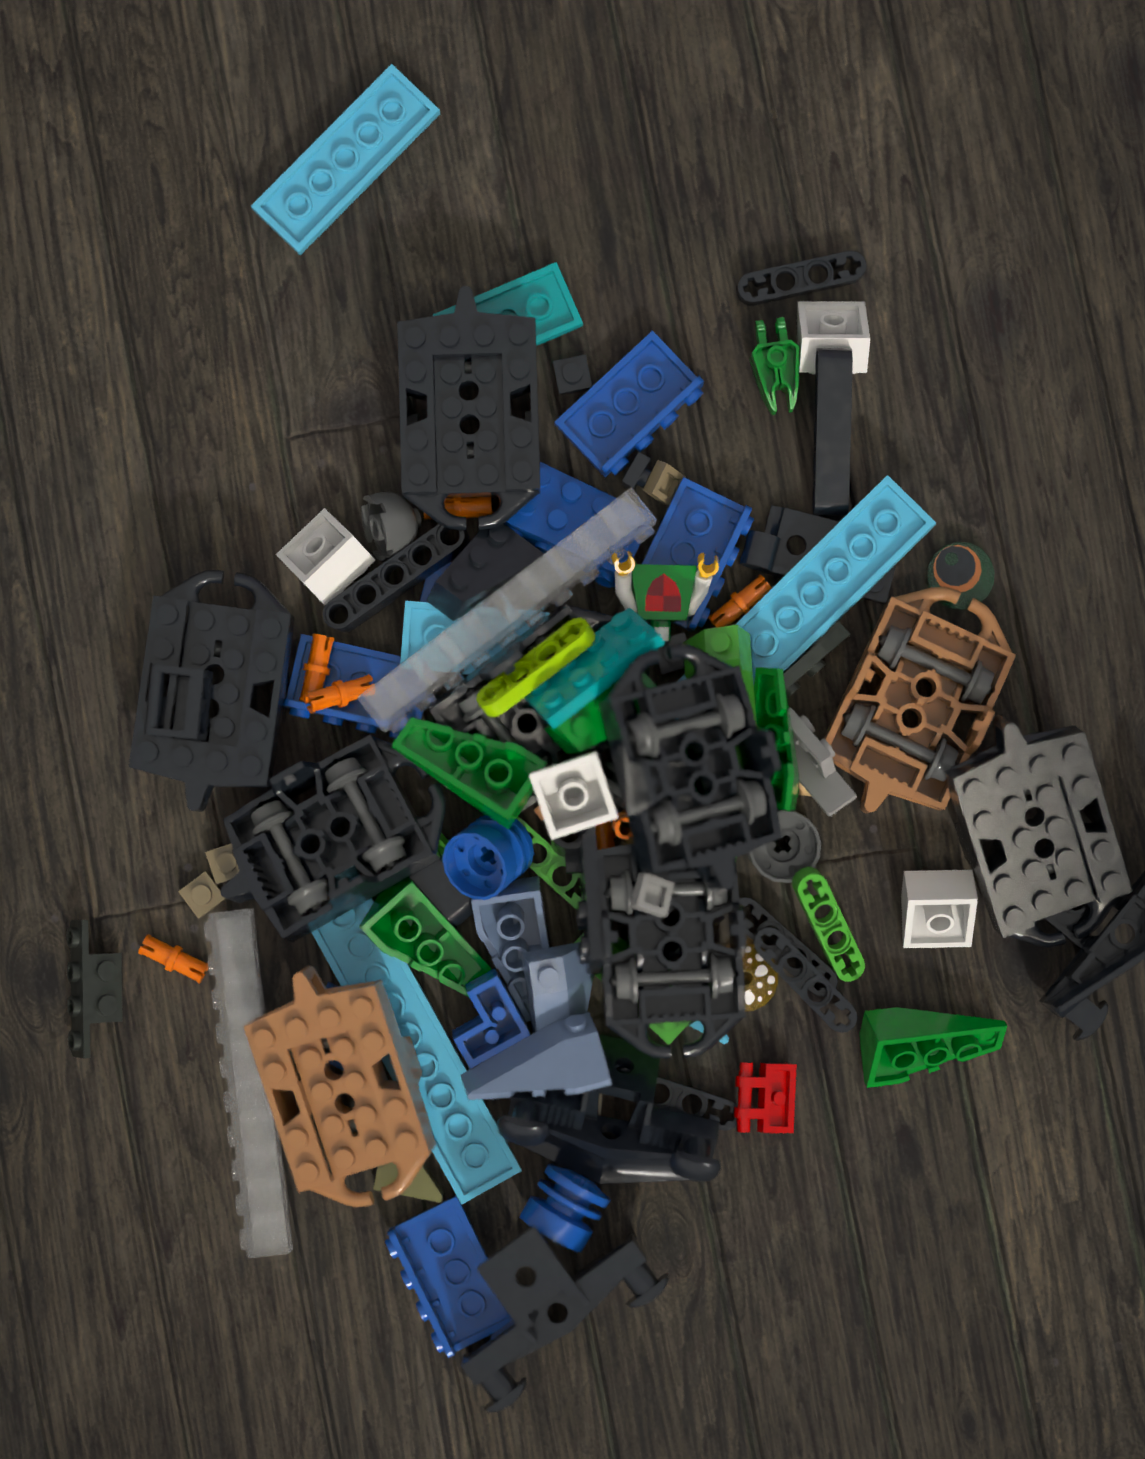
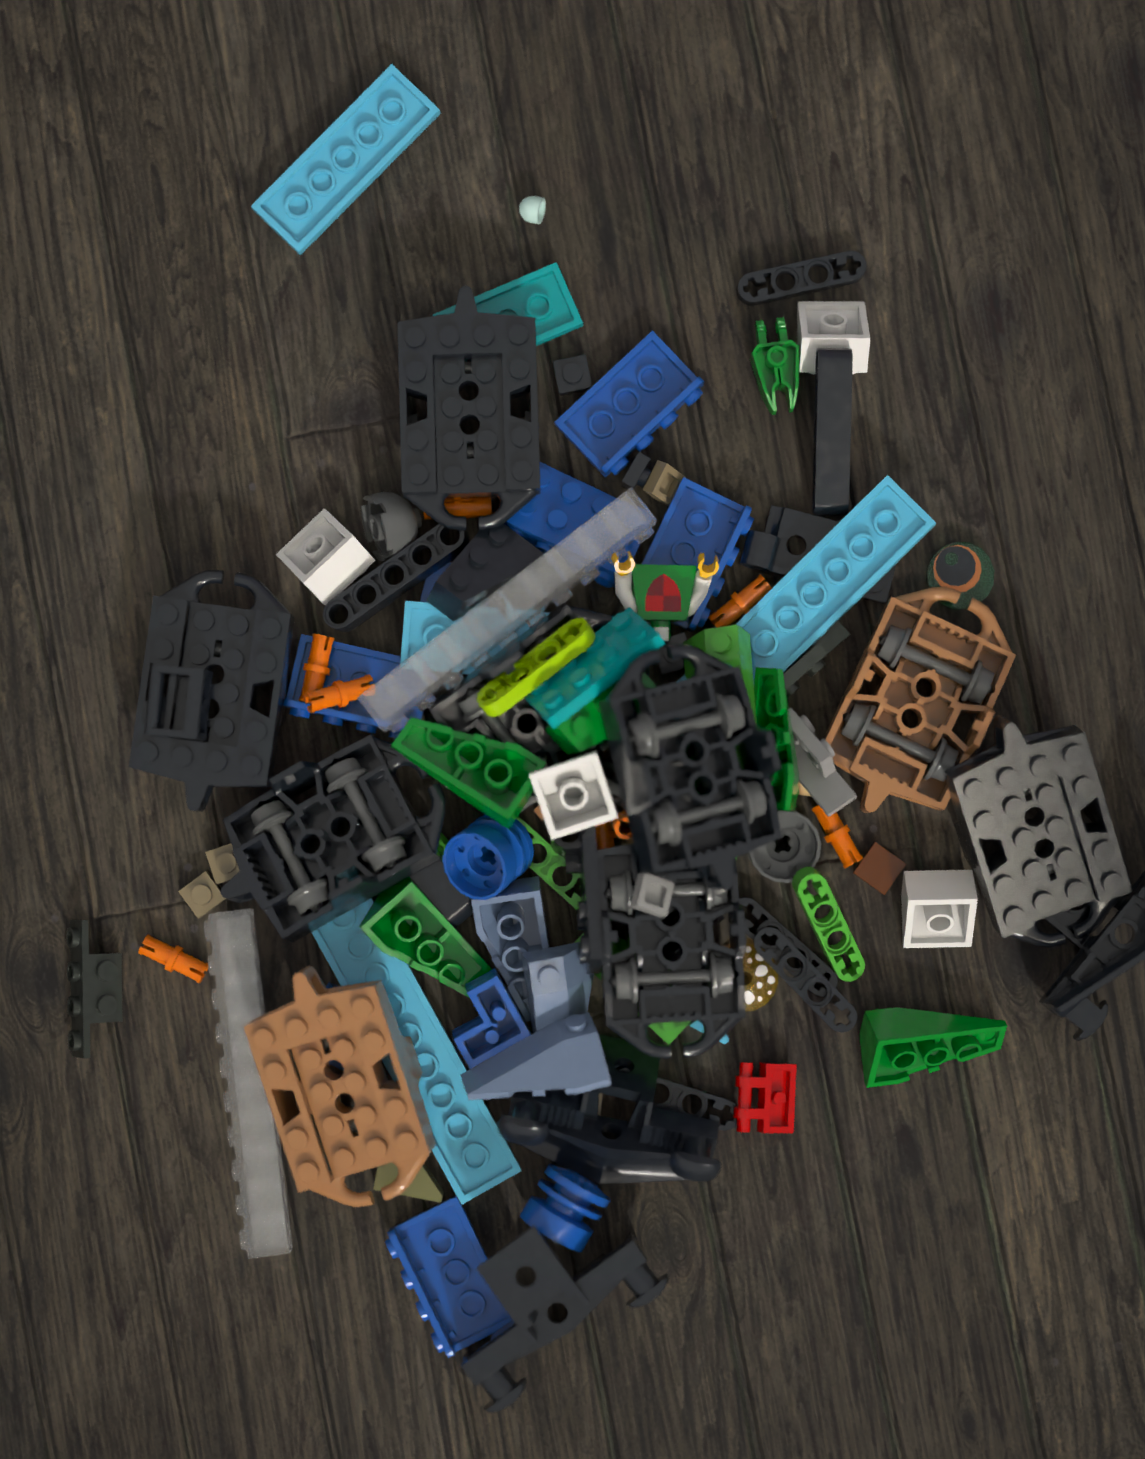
none -> light aqua hinge [519,196,546,225]
none -> orange pin [811,805,863,869]
none -> reddish brown piece [852,842,906,895]

